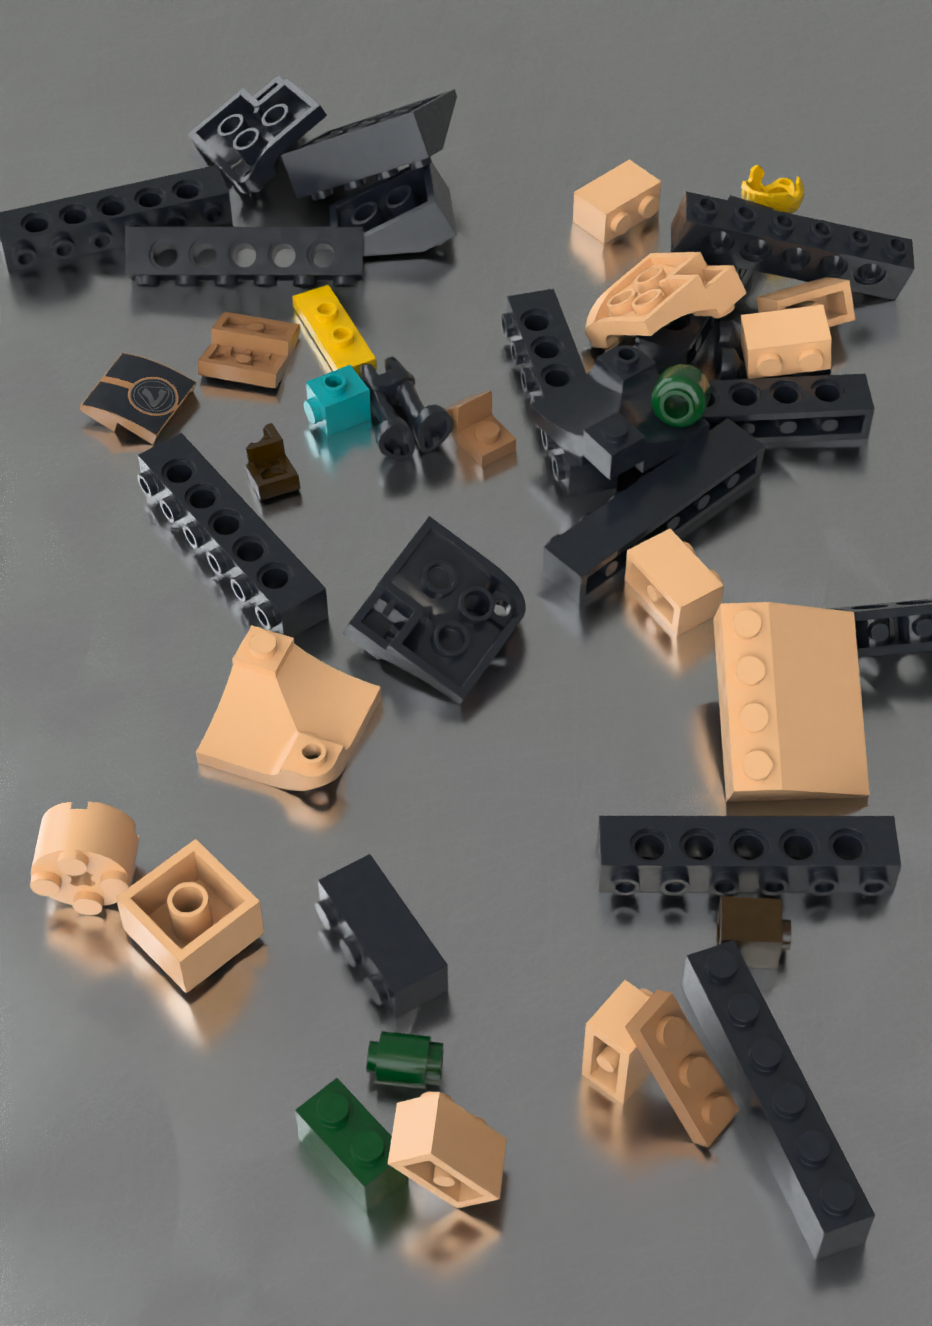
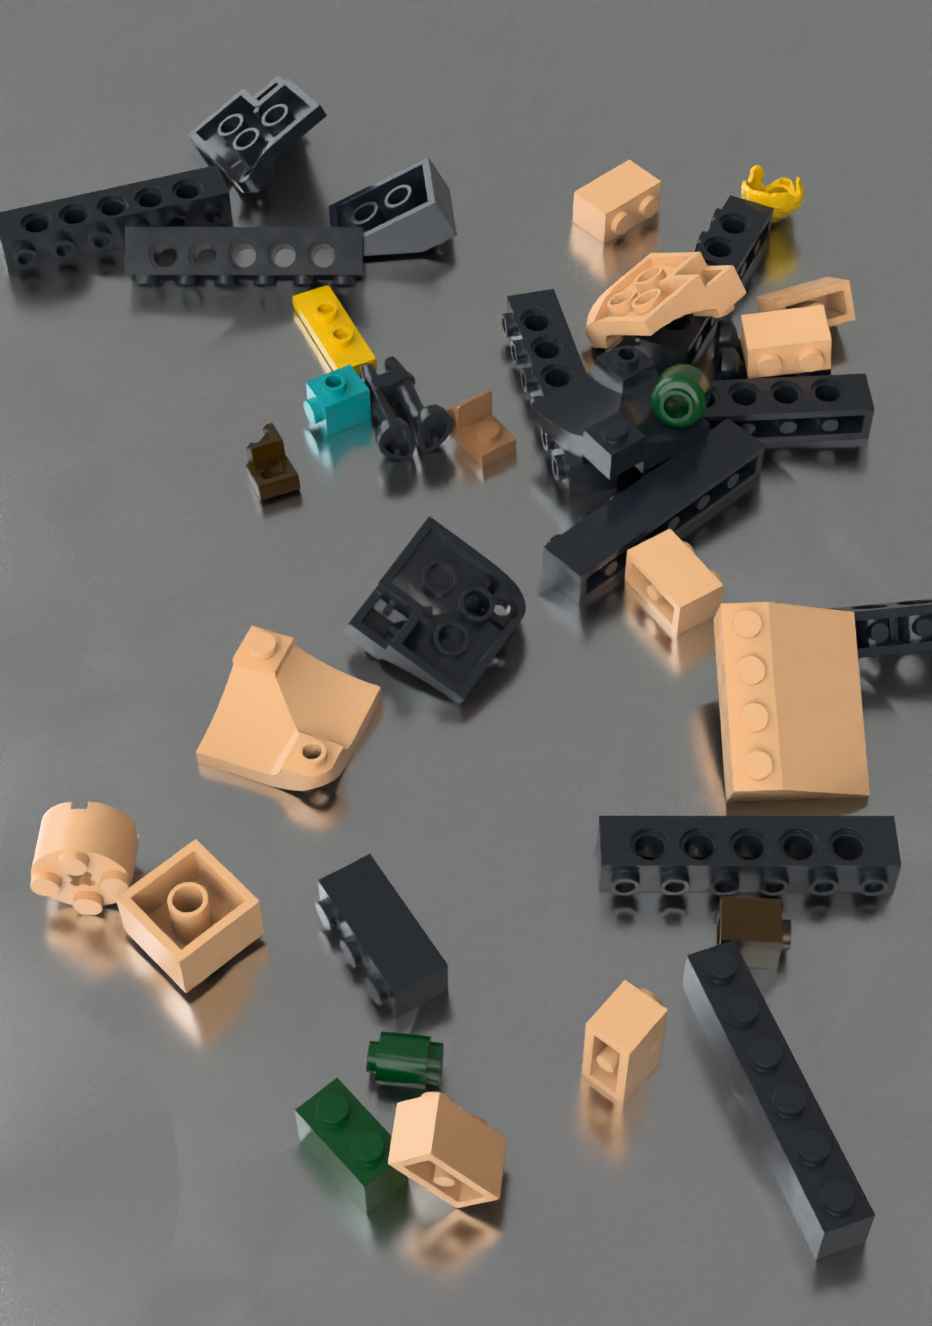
black slope [79,353,197,445] -> none
black brick [137,433,329,638] -> none
medium nougat slope [198,311,300,389] -> none
black slope [281,89,457,201] -> none
medium nougat plate [625,989,740,1148] -> none
black brick [671,191,915,300] -> none

